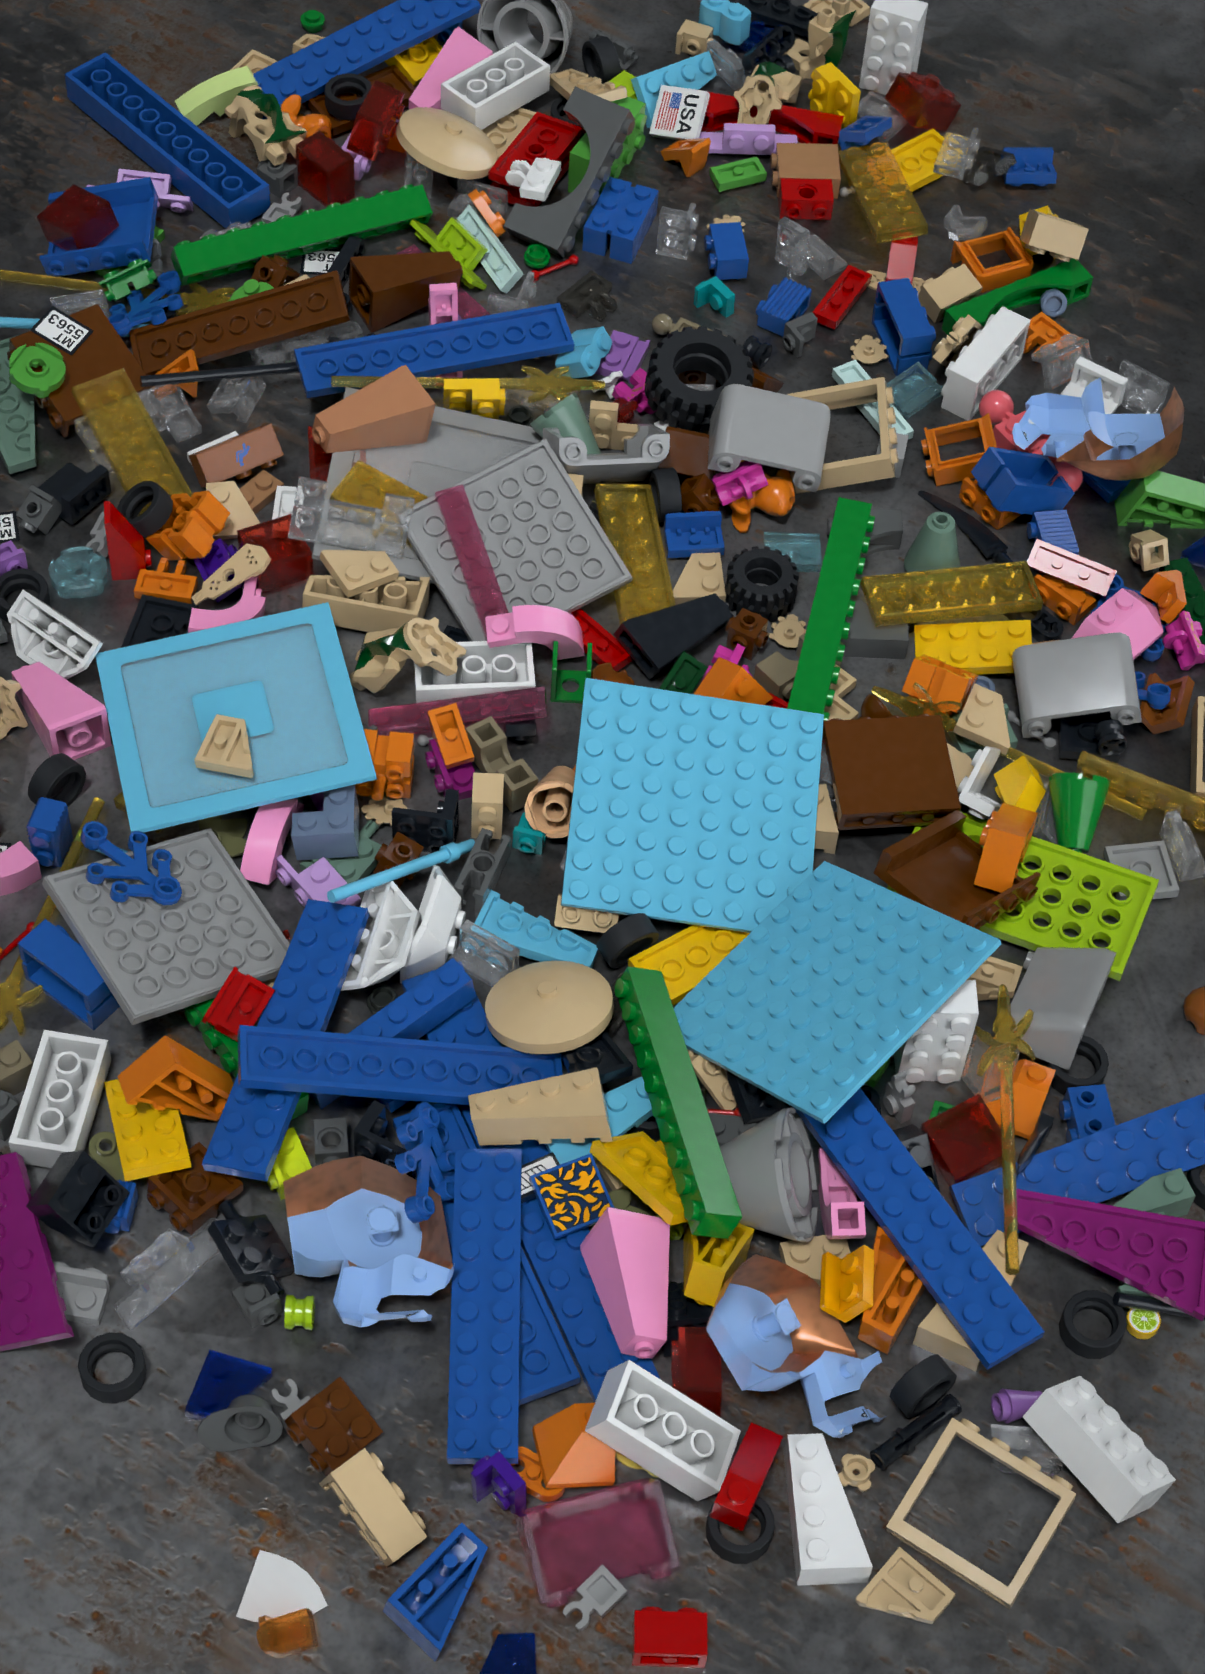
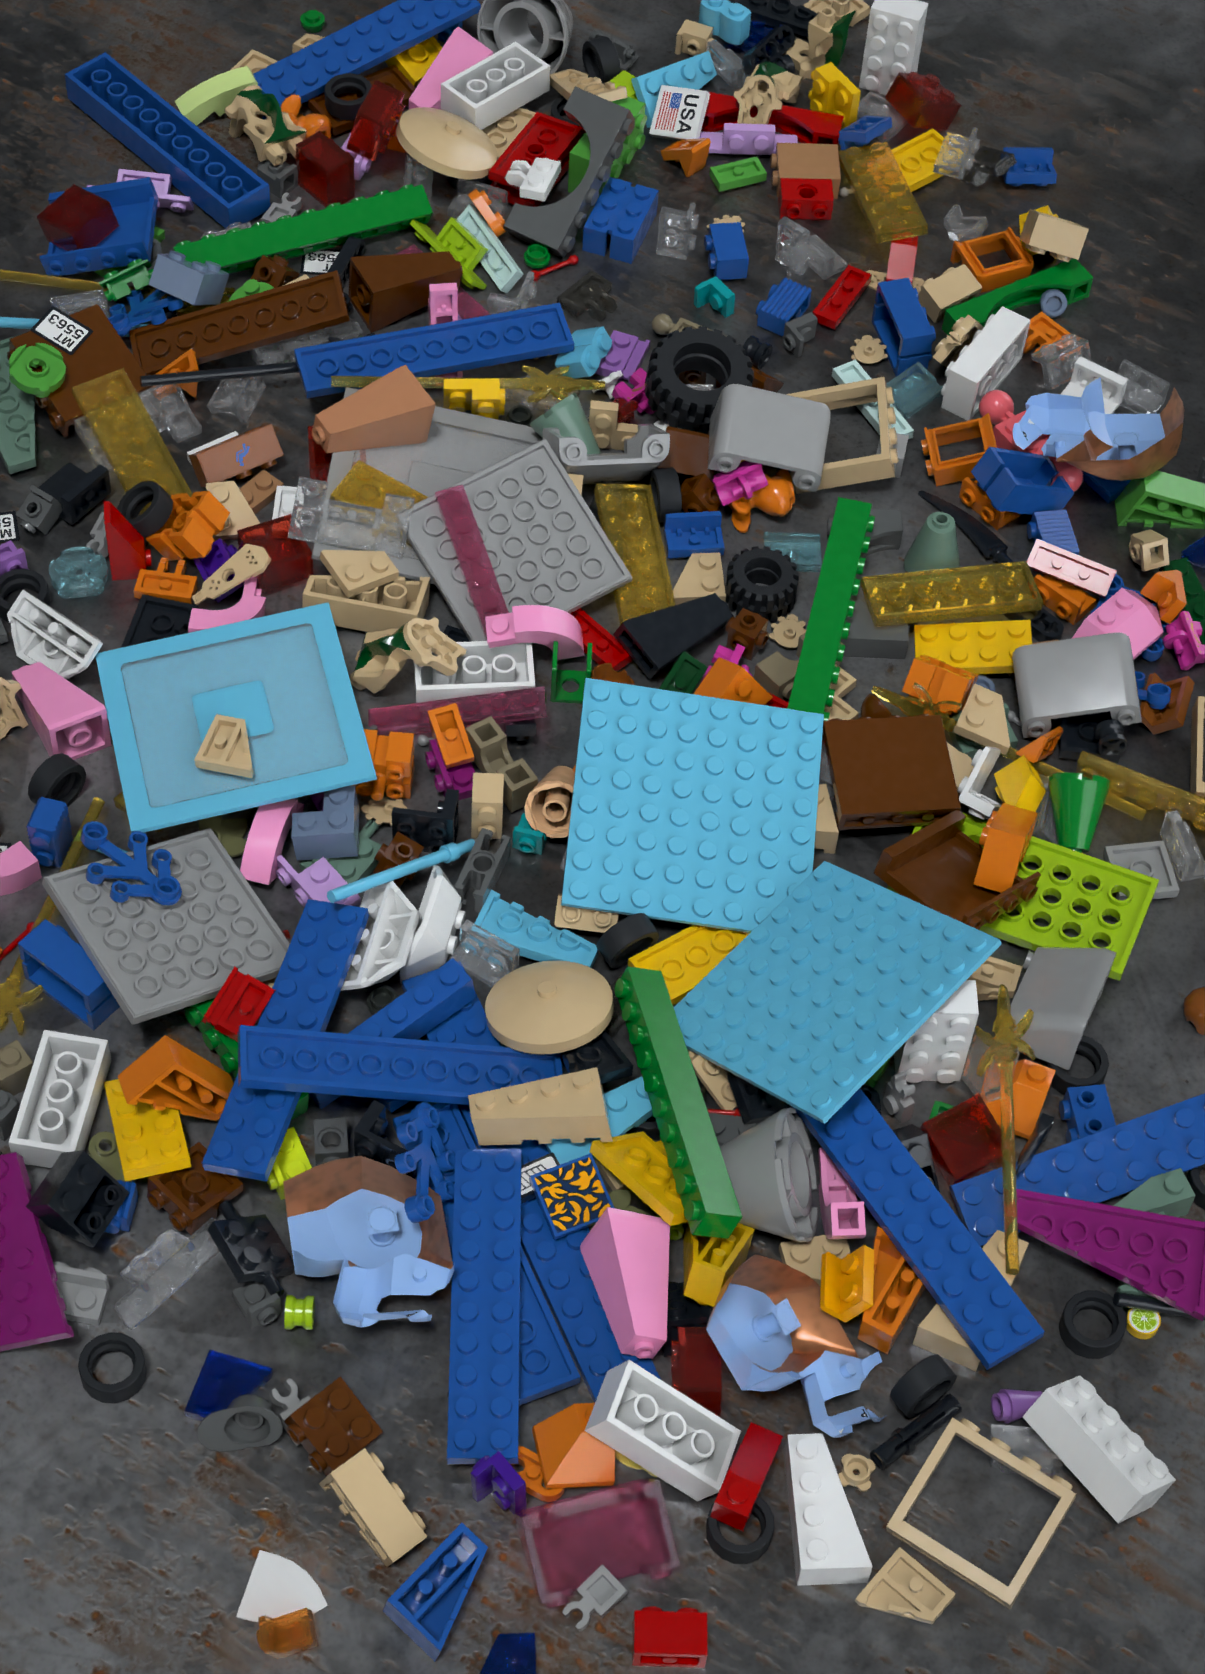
none -> sand blue brick [149,251,229,305]
none -> orange slope [1016,726,1064,763]

